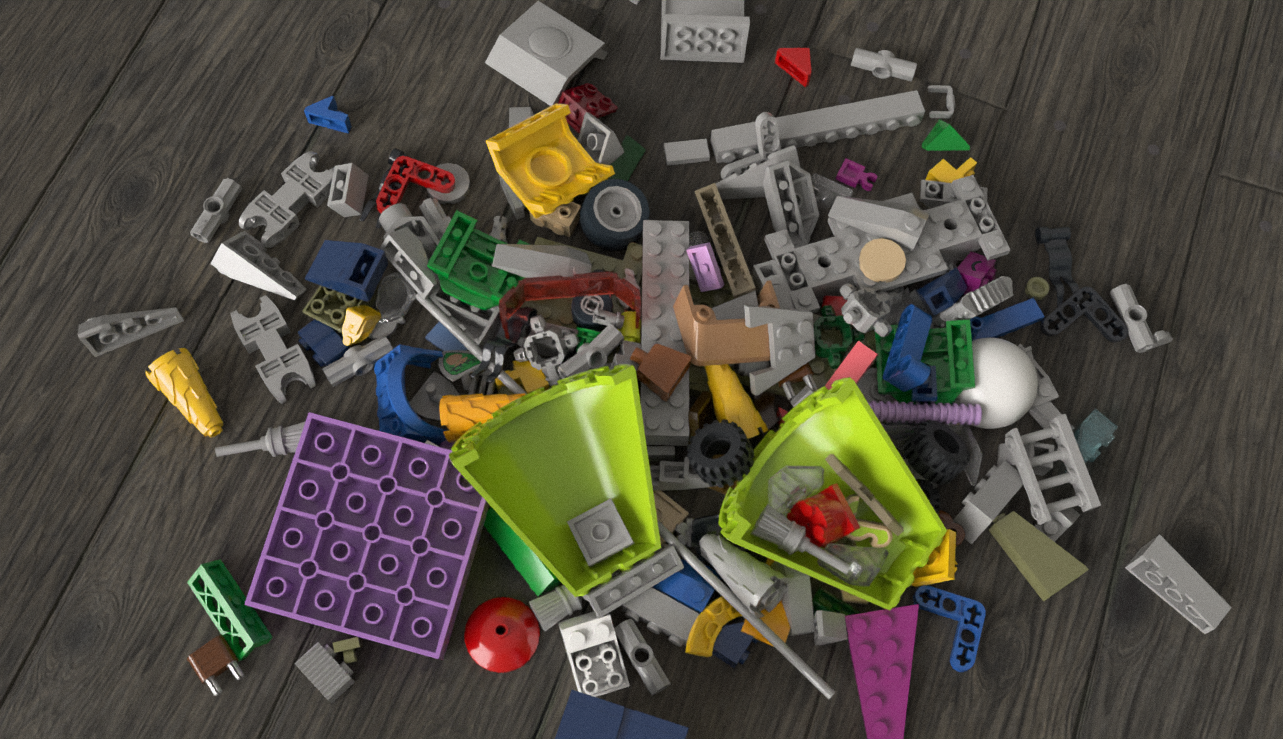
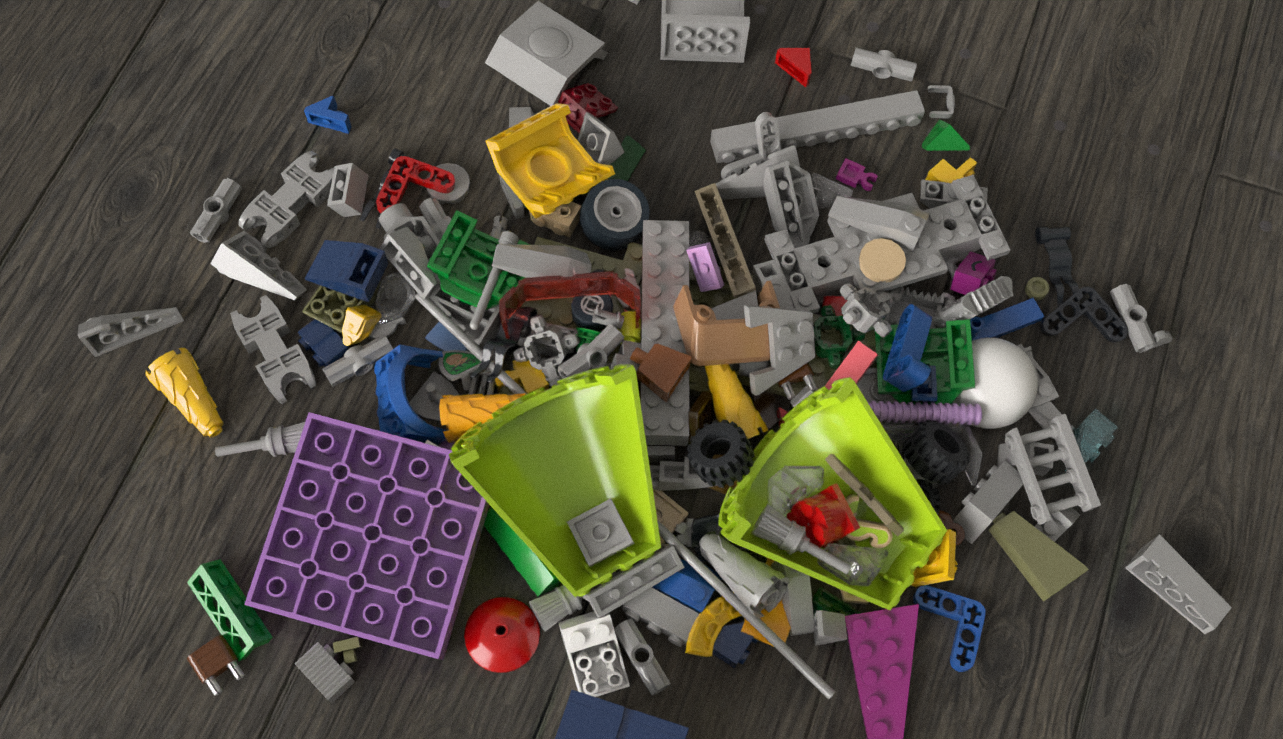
light grey tile [664,139,710,166] -> none
dark blue slope [916,268,967,316] -> none
none -> light grey piece [470,231,519,330]

